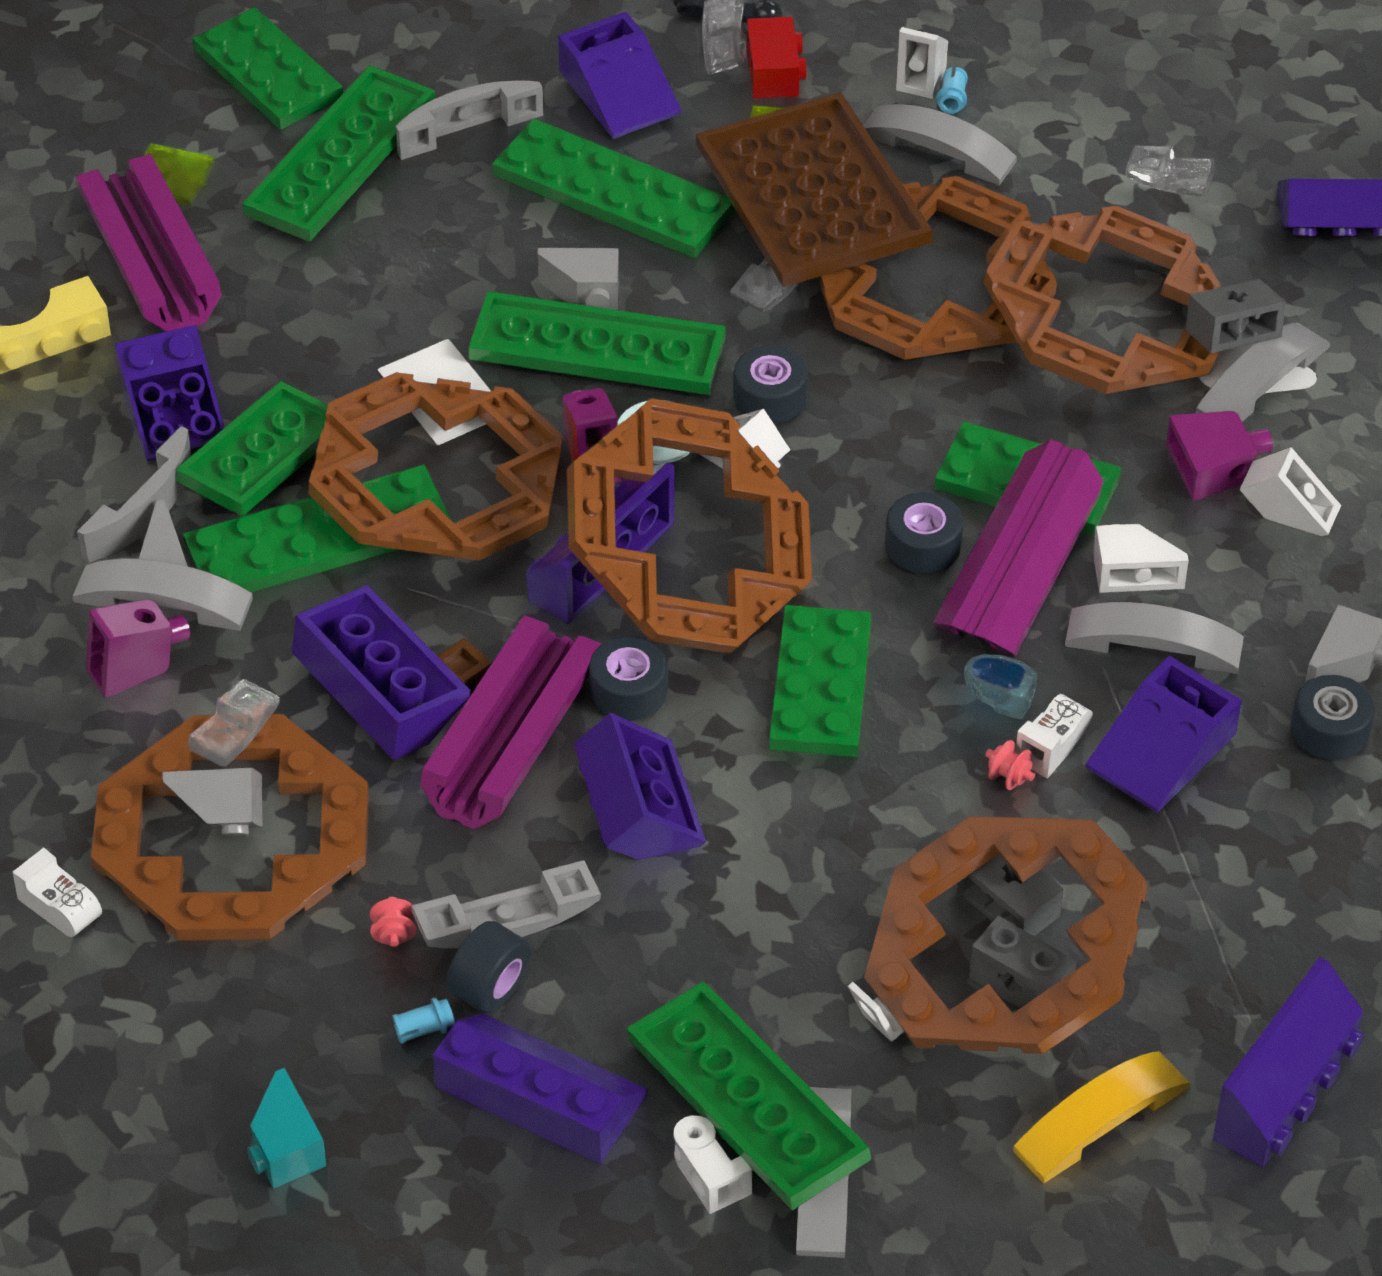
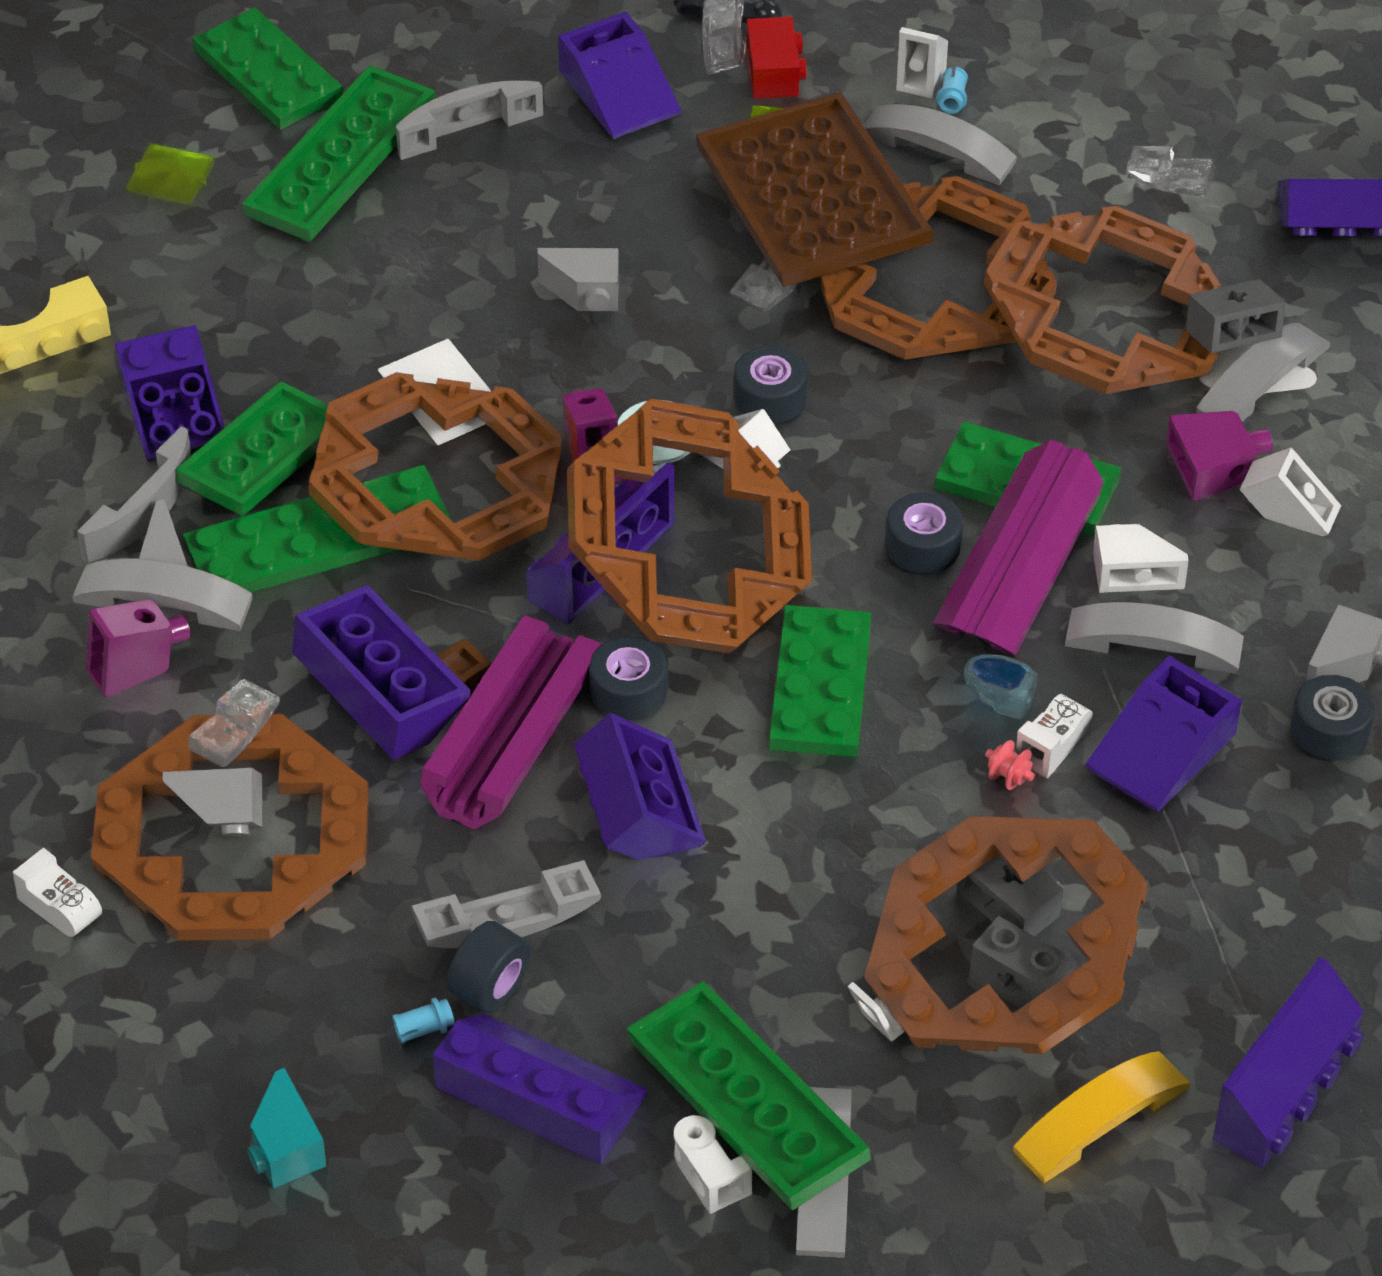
magenta piece [75,154,221,331] -> none
coral wheel [369,897,417,947] -> none
green plate [468,291,726,395] -> none
green plate [492,118,735,259] -> none

